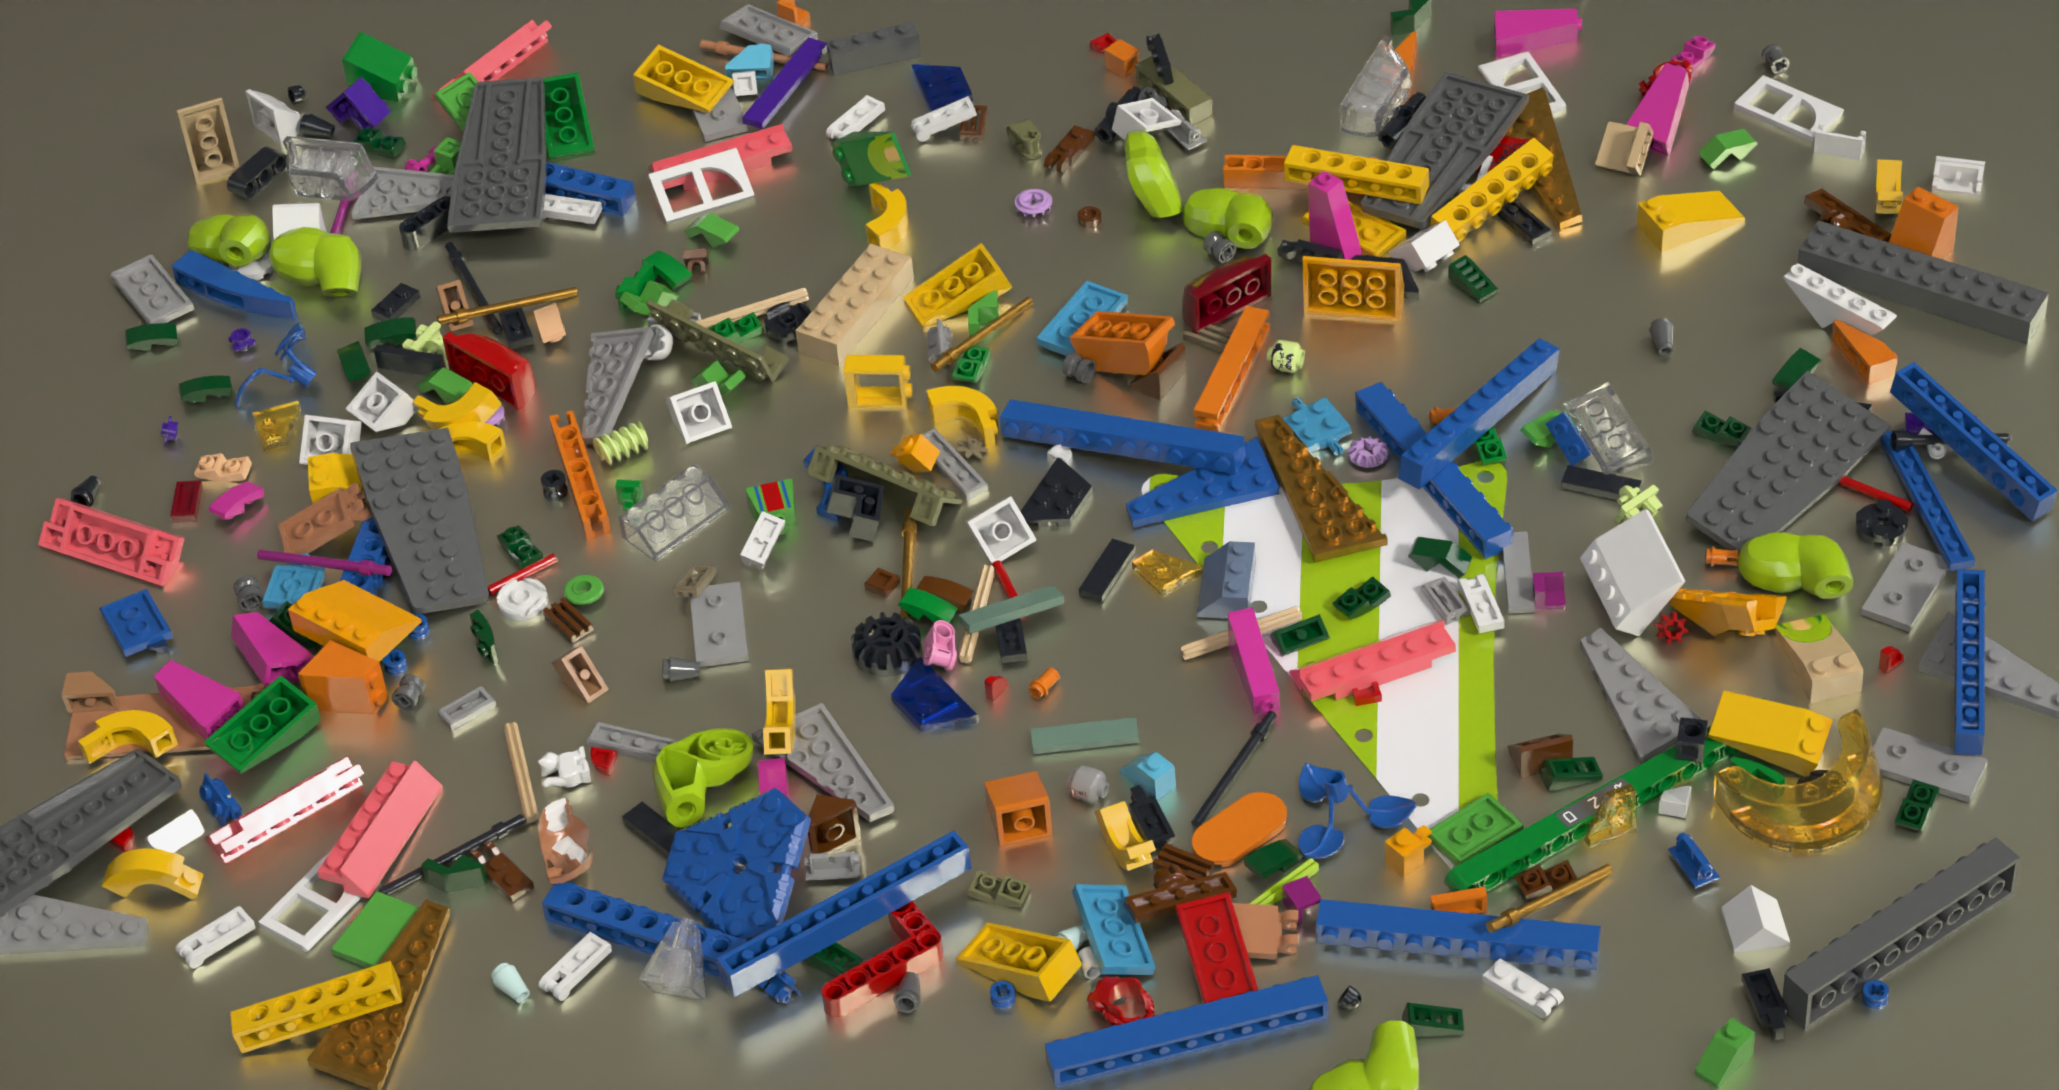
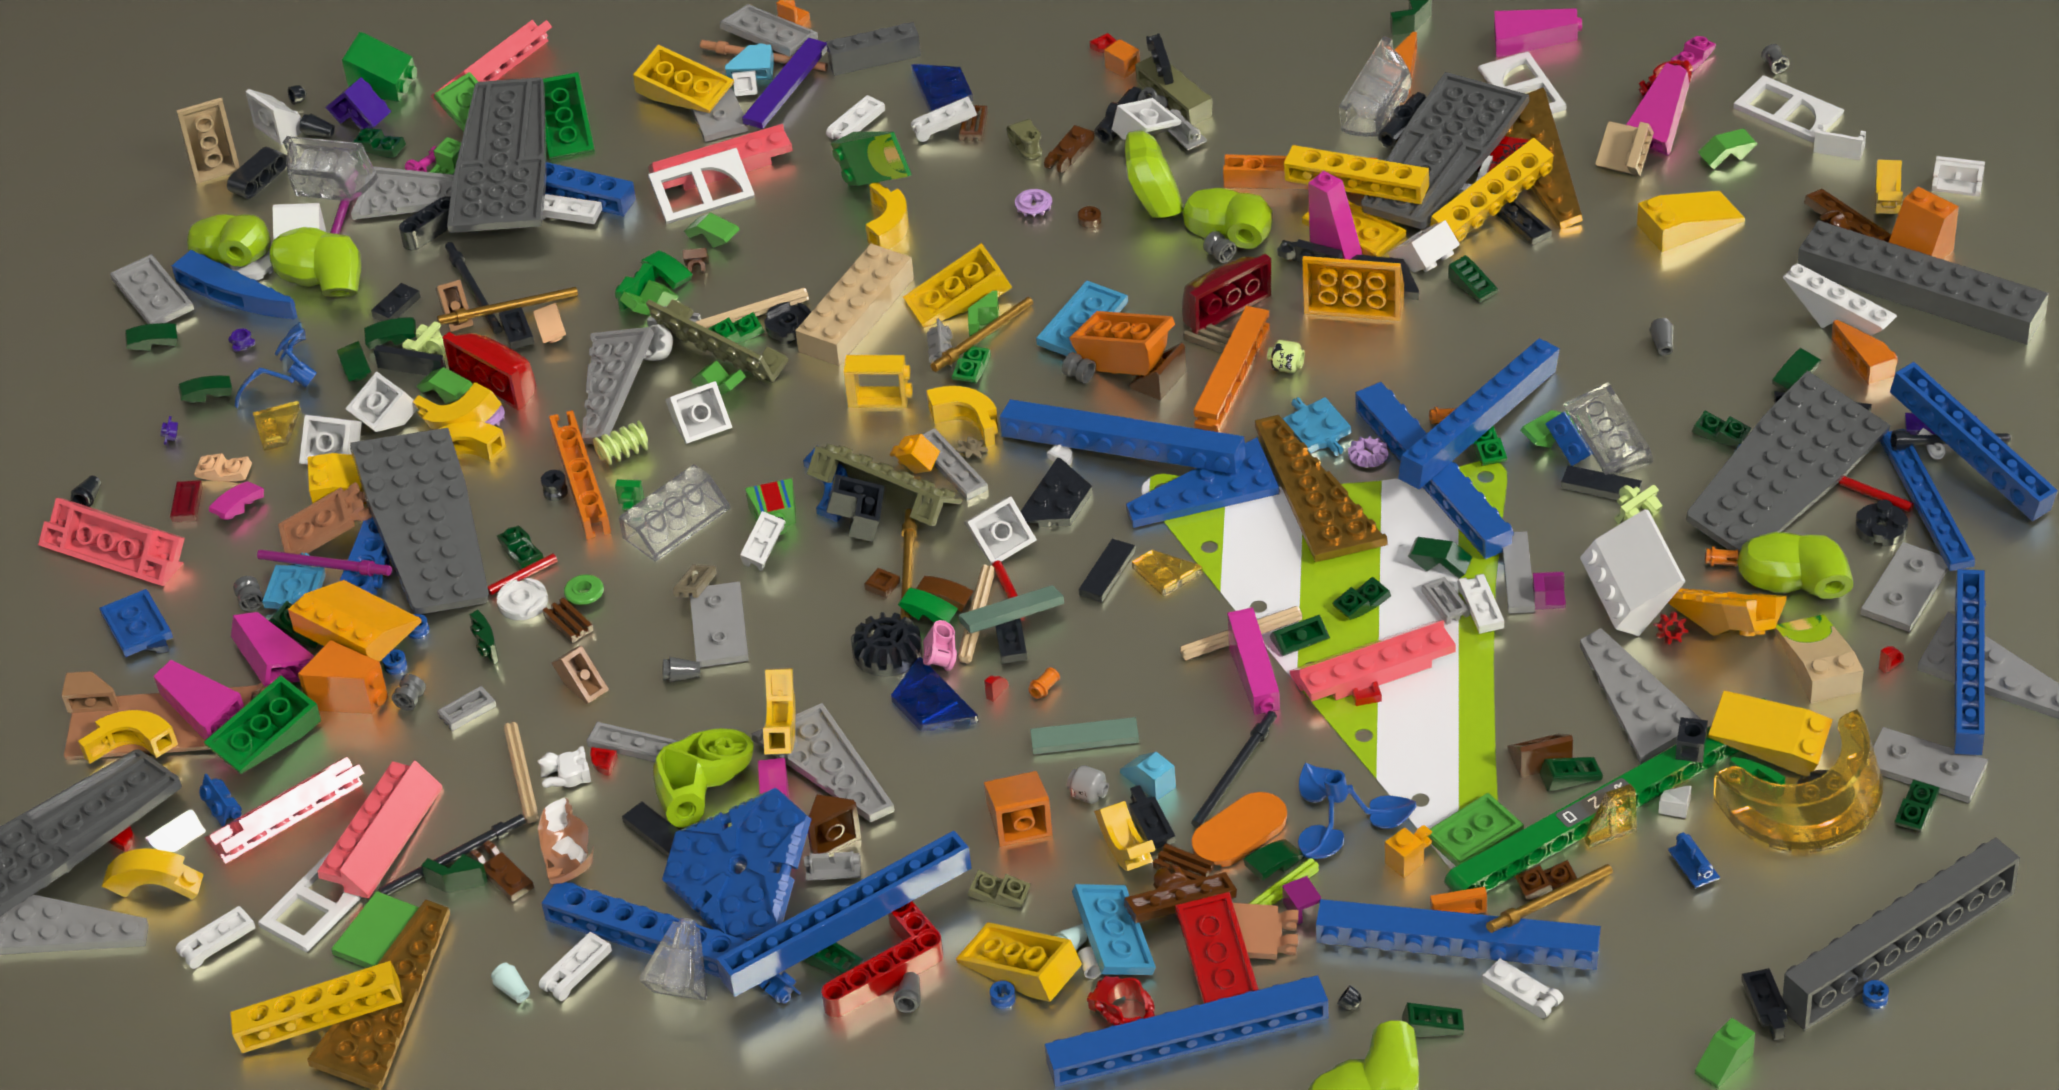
sand blue slope [1197,541,1256,619] -> none
white slope [1721,885,1790,953] -> none

